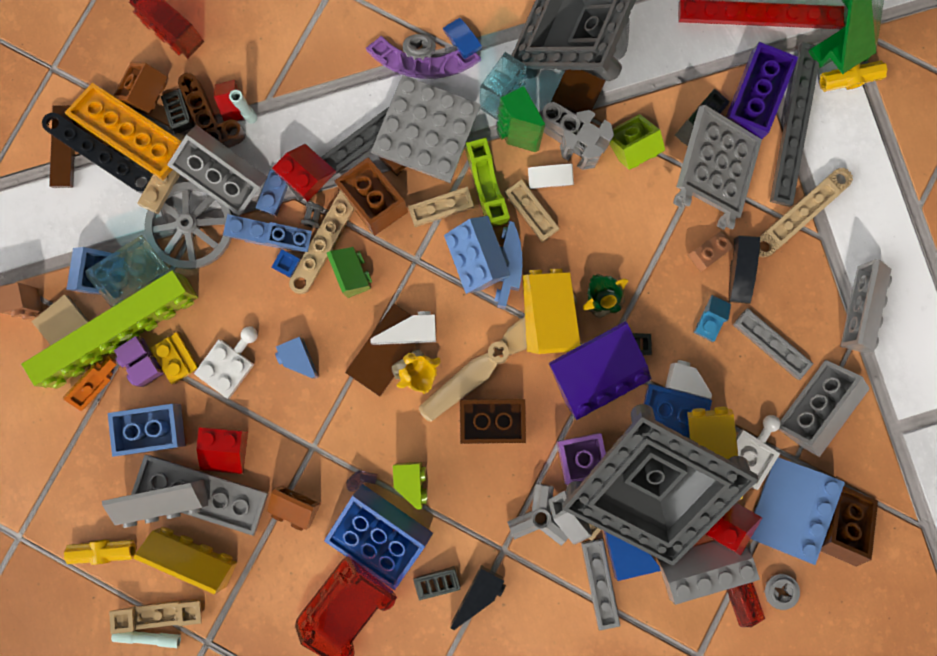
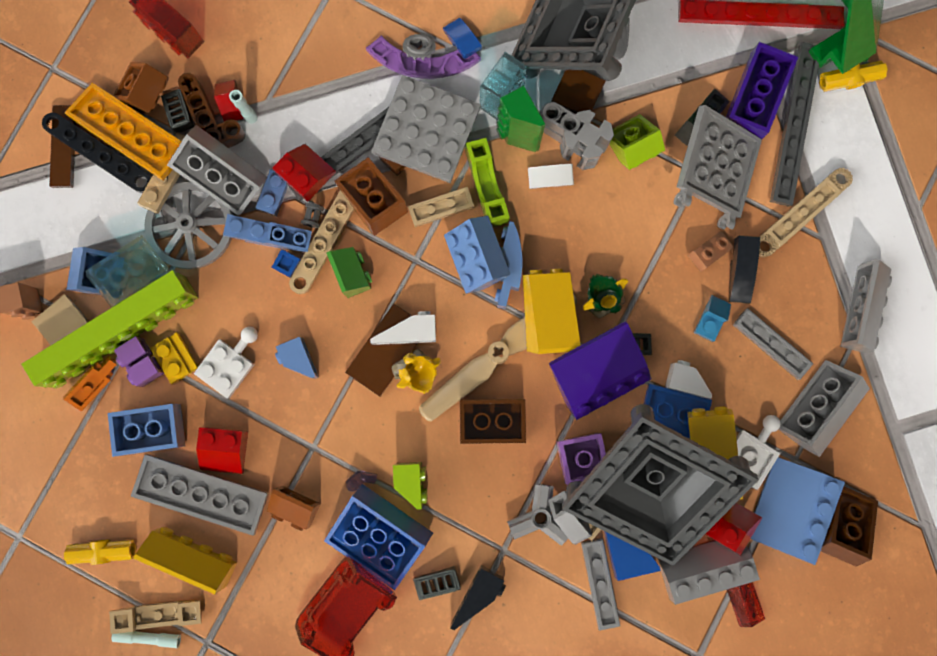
light grey slope [102,480,209,528] -> none
tan plate [505,179,559,243] -> none
light grey gear [763,574,800,610] -> none

